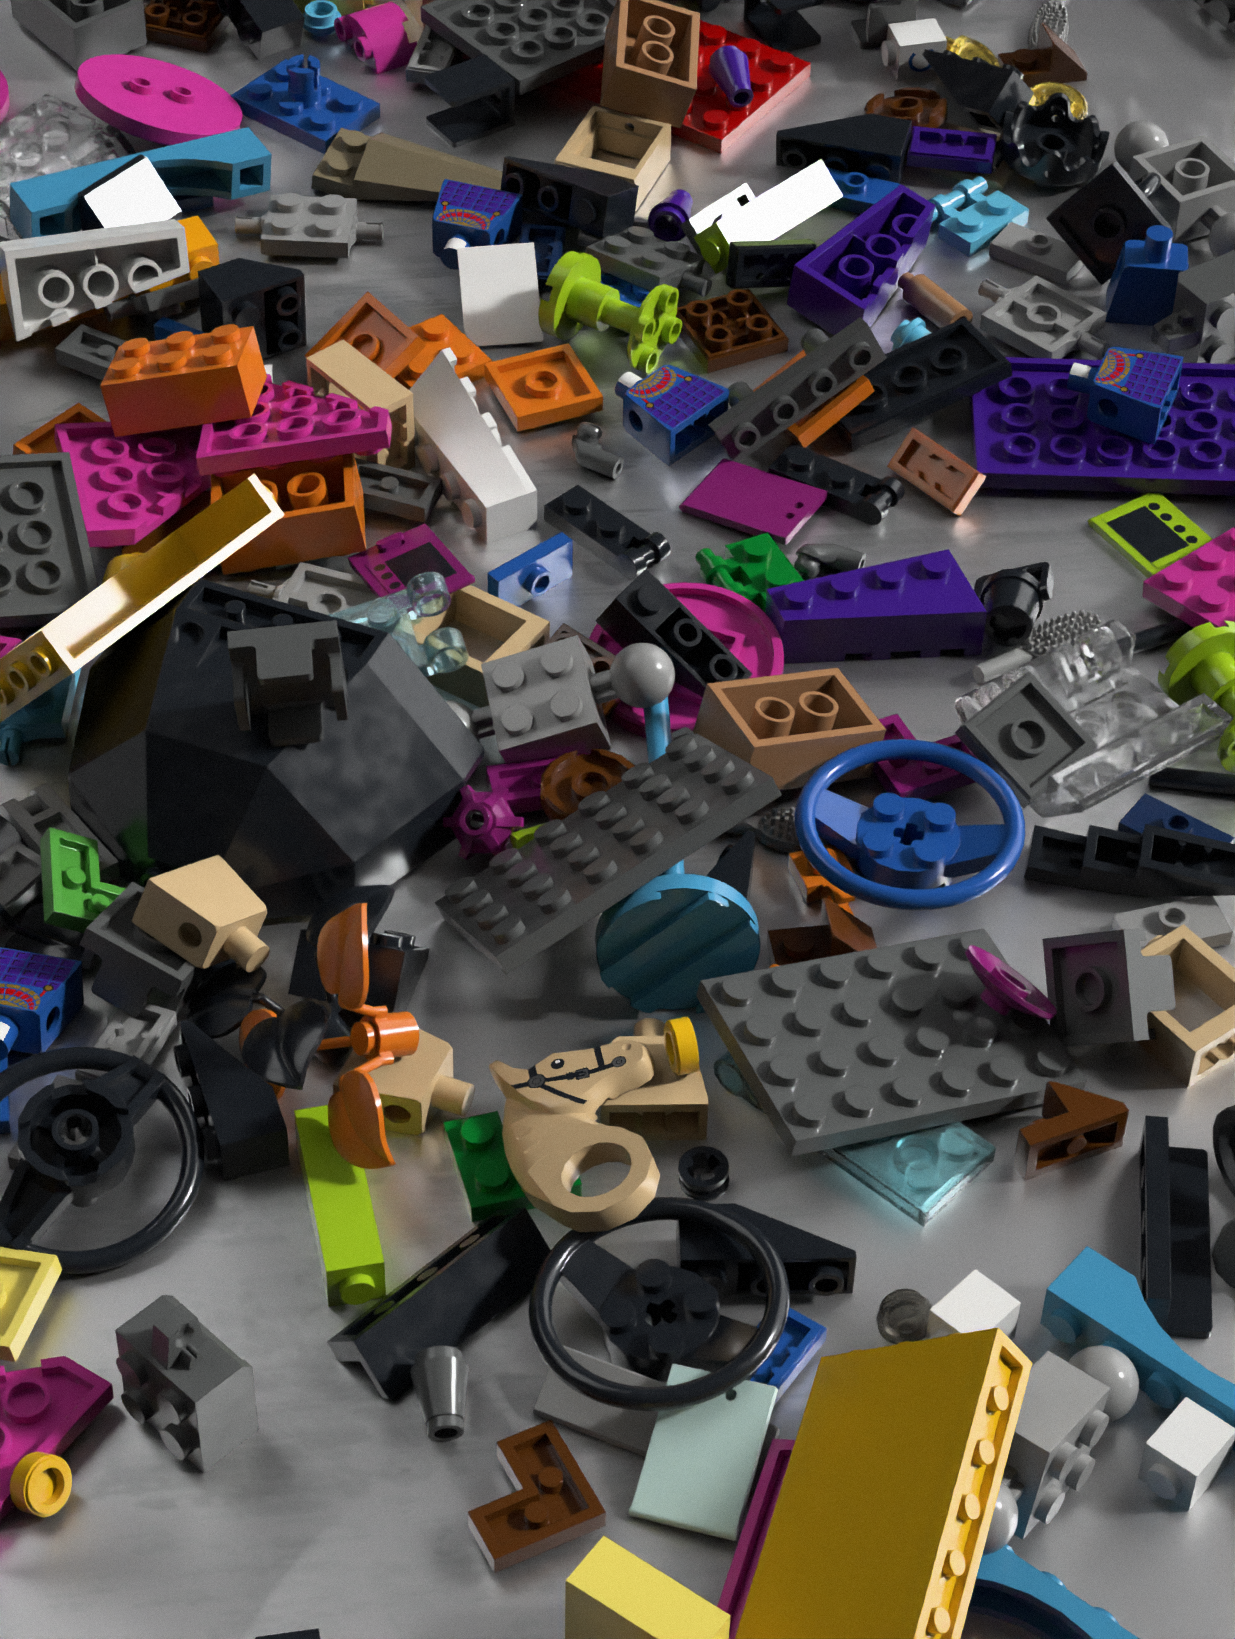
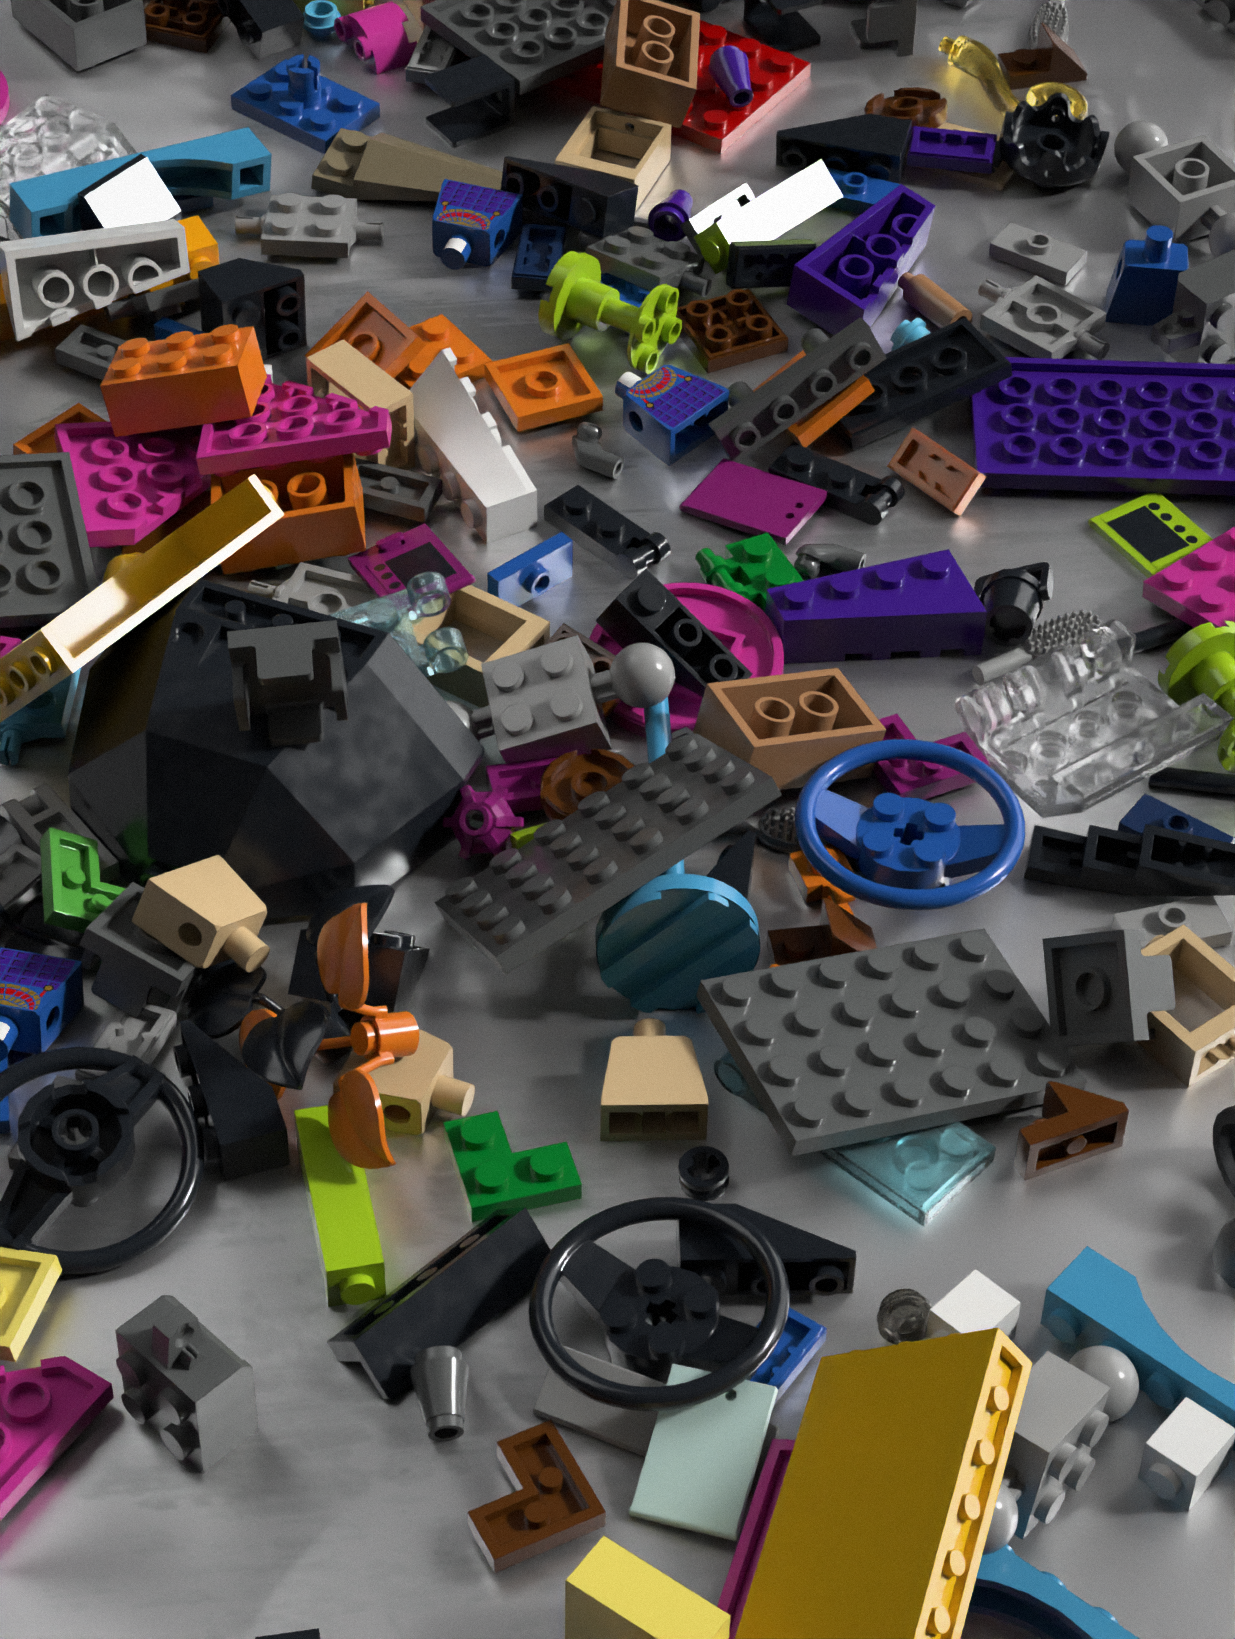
yellow tile [10,1452,72,1517] -> none
dark pink plate [74,54,243,146] -> none
white sticker [457,242,544,347] -> none
tan animal [489,1040,660,1232] -> none
yellow tile [663,1017,699,1075] -> none
white brick [881,18,947,81] -> none
black slope [922,49,1034,133] -> none
medium azure plate [928,176,1029,257] -> none
dark grey plate [955,671,1098,809] -> none
magenta dish [965,945,1057,1020] -> none
black tile [1046,160,1172,286] -> none
blue torso [1067,347,1184,444] -> none
black panel [1139,1115,1213,1339] -> none

